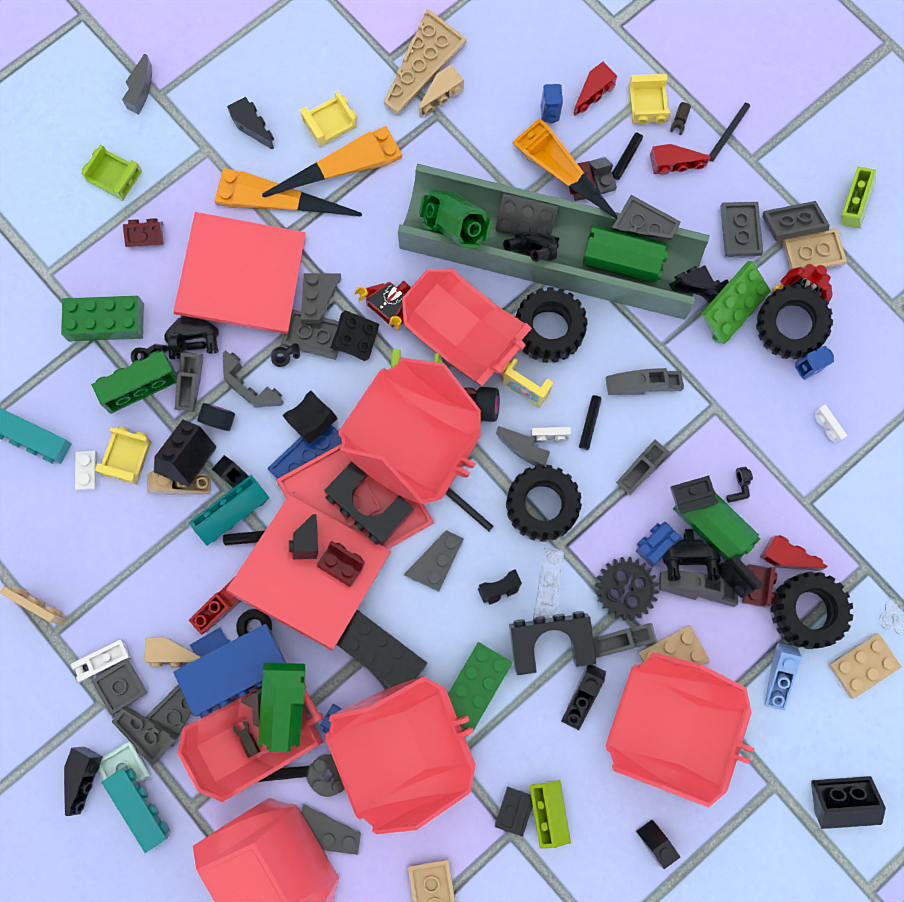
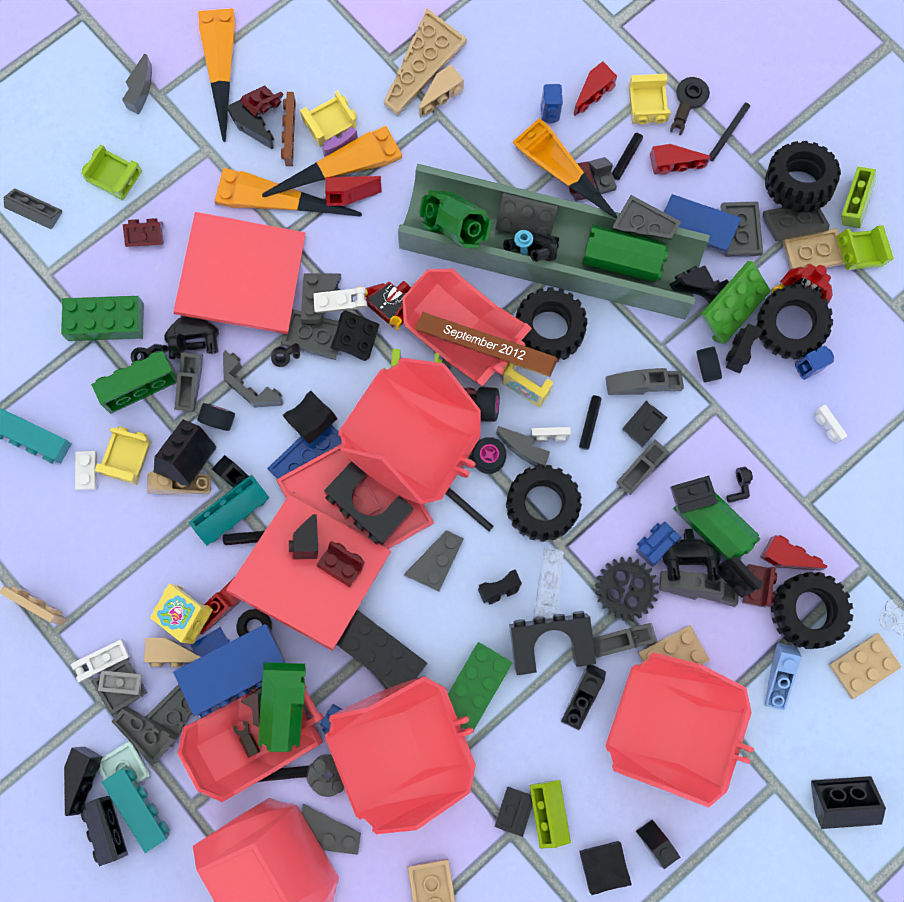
none -> dark grey slope [3,188,62,229]
none -> black slope [80,796,128,867]
none -> light grey plate [98,670,143,695]
none -> light yellow panel [150,583,213,644]
none -> light orange plate [198,8,236,143]
none -> dark red bracket [240,85,284,116]
none -> dark orange plate [281,92,296,166]
none -> white plate [314,287,367,313]
none -> medium lavender slope [322,127,358,157]
none -> red slope [325,176,382,206]
none -> dark orange tile [415,312,558,377]
none -> black wheel [472,437,507,474]
none -> medium azure plate [514,230,533,256]
none -> black brick [579,841,632,895]
none -> black plate [622,400,668,447]
none -> blue tile [664,194,741,253]
none -> black wheel [676,77,710,108]
none -> black wheel [696,346,722,383]
none -> black brick [725,323,763,374]
none -> black tyre [765,141,841,213]
none -> lime panel [836,225,894,270]

